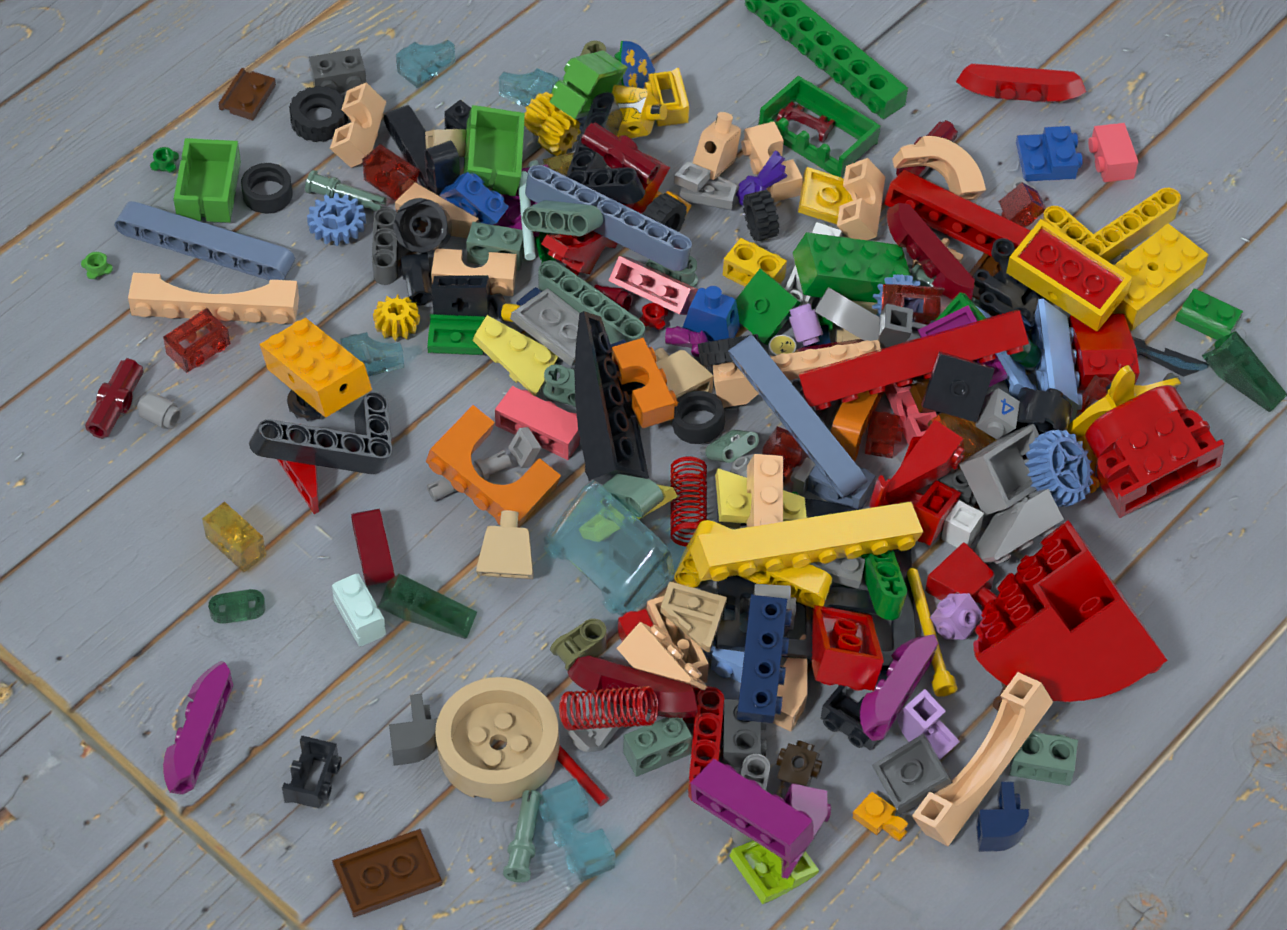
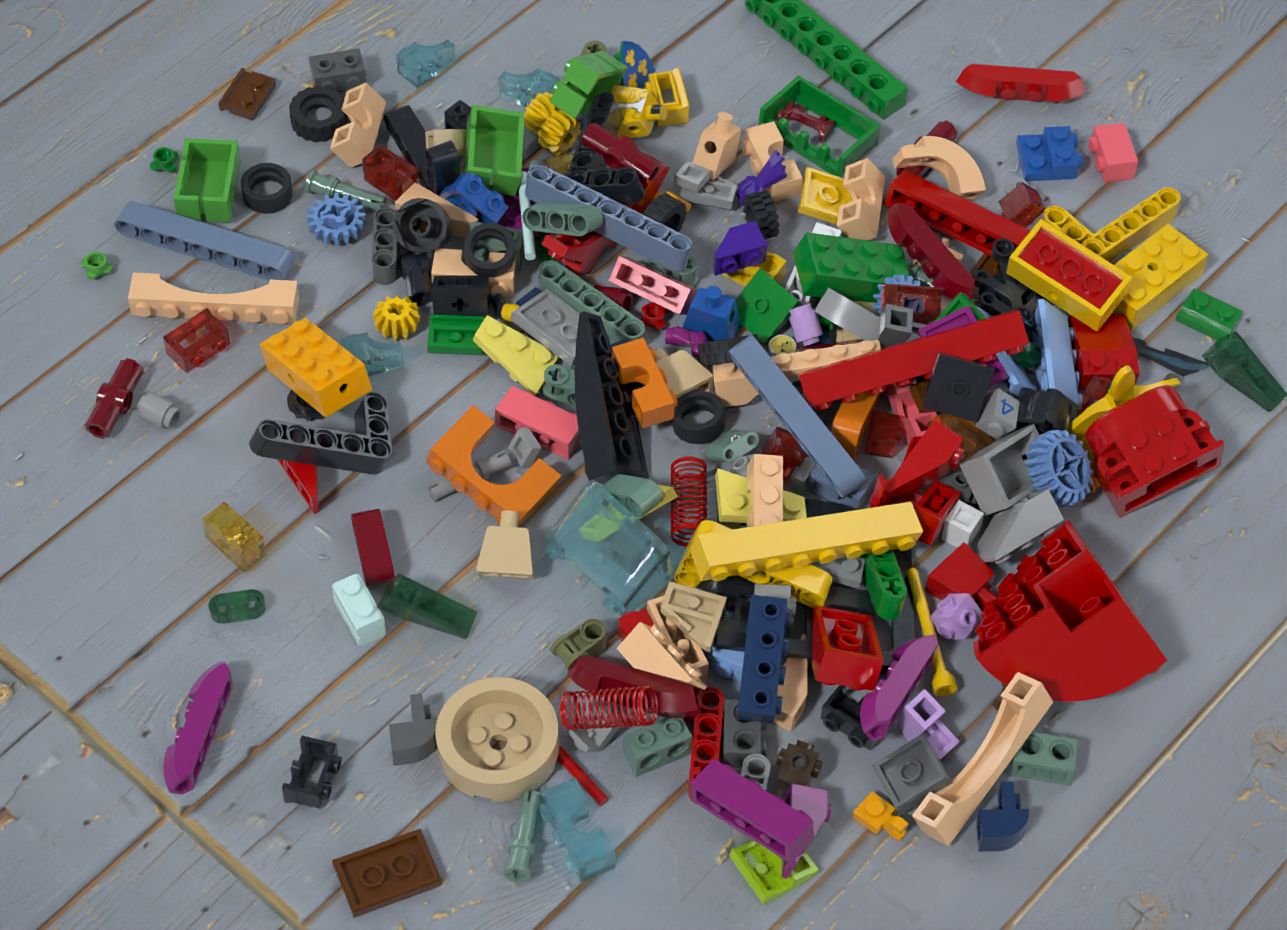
none -> black tyre [464,223,515,278]
none -> dark purple slope [713,221,767,276]

